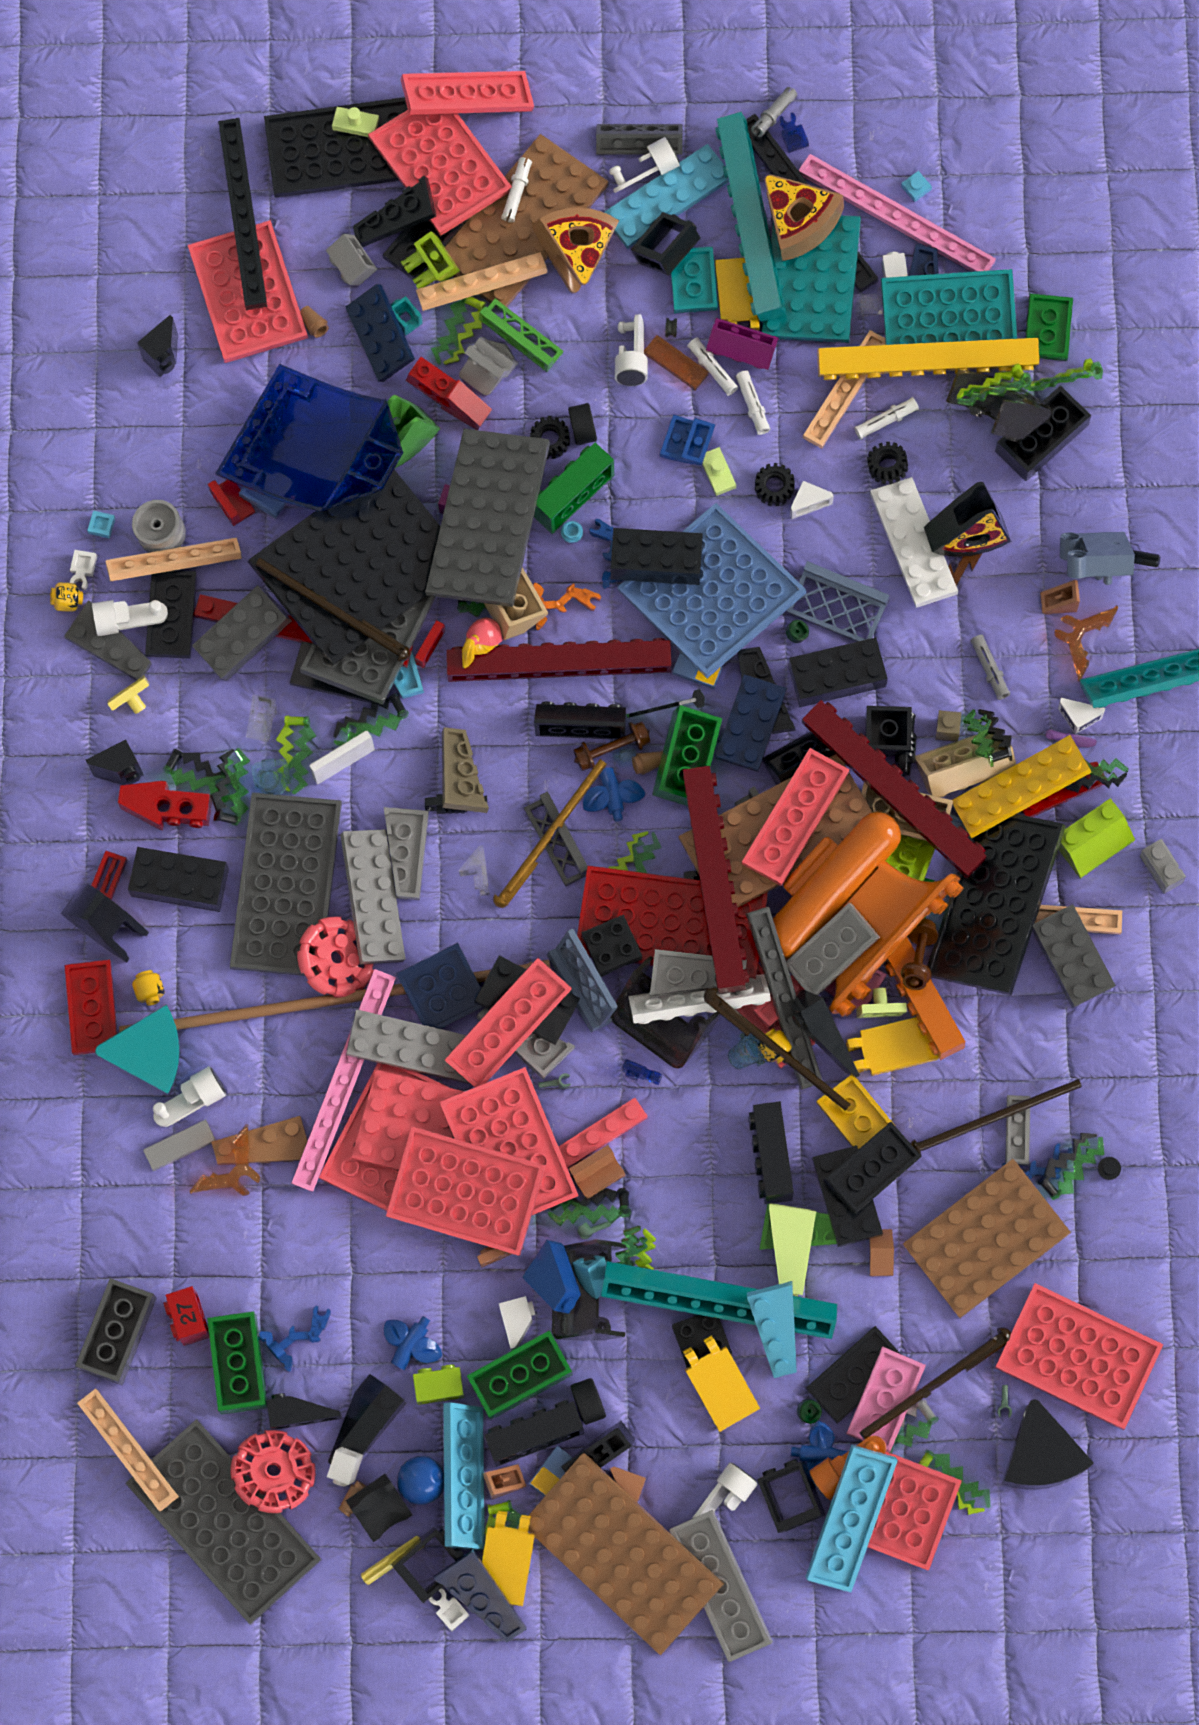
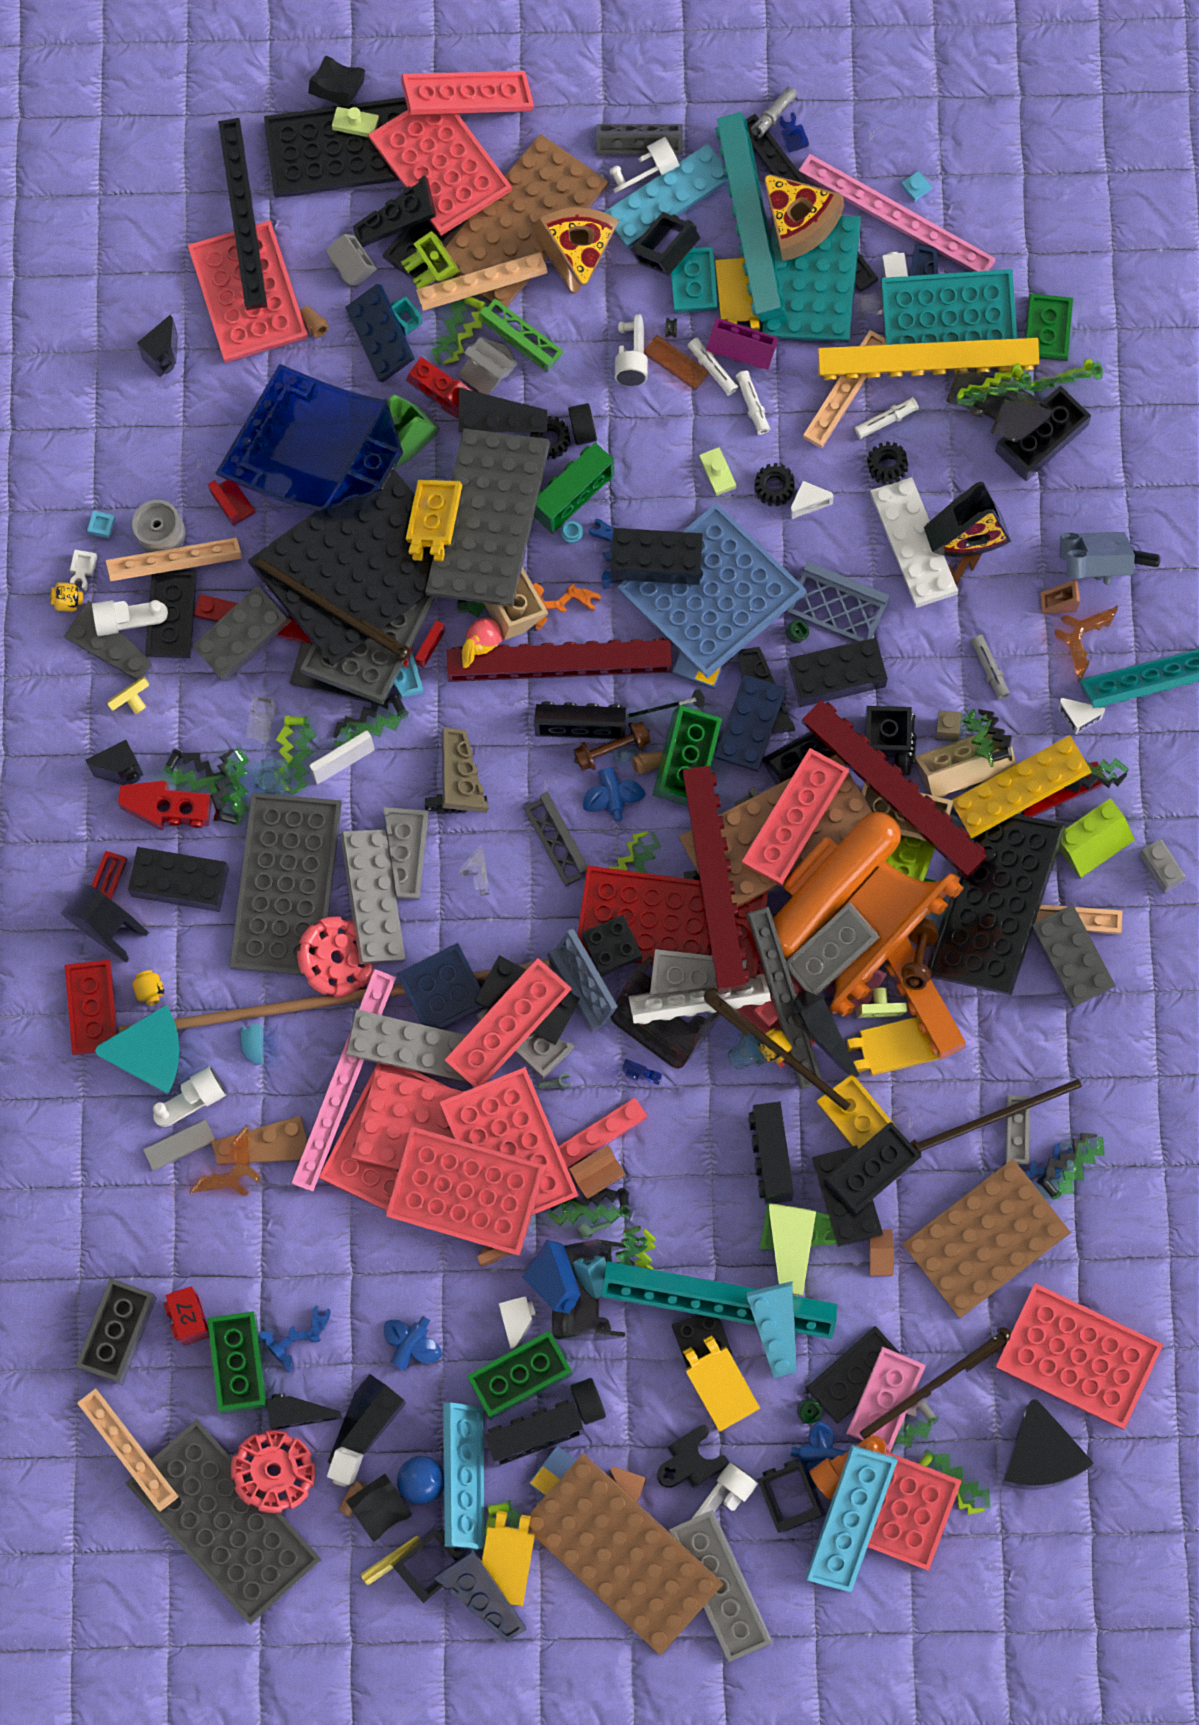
medium blue tile [239,477,288,519] -> none
lime brick [413,1364,465,1405] -> none
white plate [429,1588,470,1631] -> none
nougat slope [483,1464,526,1500] -> none
pearl gold bar [493,759,607,908] -> none
white pin [501,157,532,222] -> none
black slope [561,1420,635,1473] -> none
blue slope [660,414,716,465] -> none
sand green hand [997,1385,1012,1418] -> none
medium lavender piece [1045,730,1097,748] -> none
black plate [1098,1157,1121,1180] -> none
none -> medium azure brick [240,1024,263,1065]
none -> black brick [308,56,365,107]
none -> yellow tile [406,480,462,562]
none -> black wing [459,387,547,432]
none -> black piece [657,1425,730,1488]

